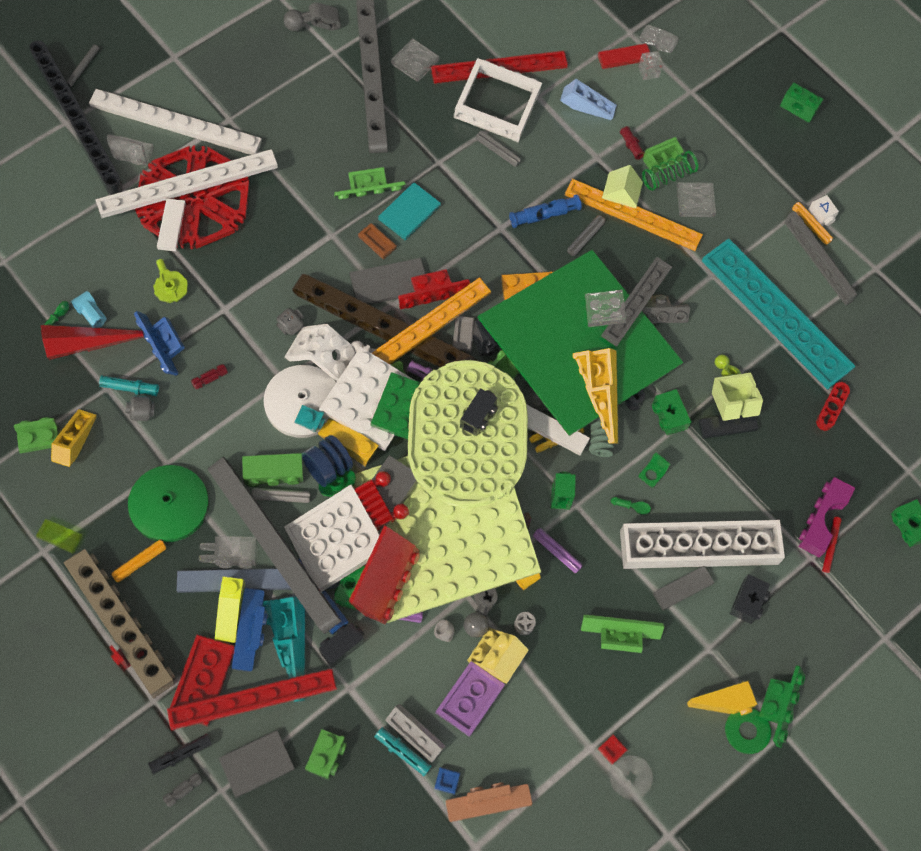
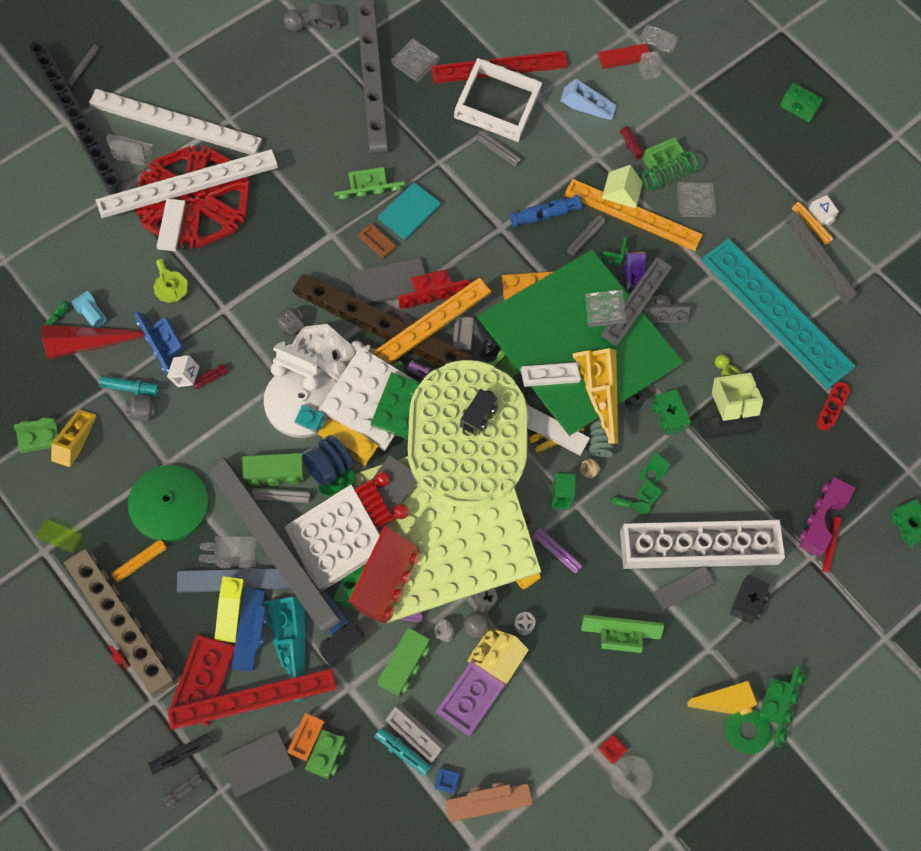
none -> white brick [167,356,200,387]
none -> white gear [271,341,319,391]
none -> orange plate [287,713,325,762]
none -> bright green brick [377,628,431,697]
none -> white tile [521,362,581,387]
none -> tan plate [580,459,601,478]
none -> green bracket [601,237,628,266]
none -> dark purple slope [623,251,646,290]
none -> green tile [636,480,663,507]

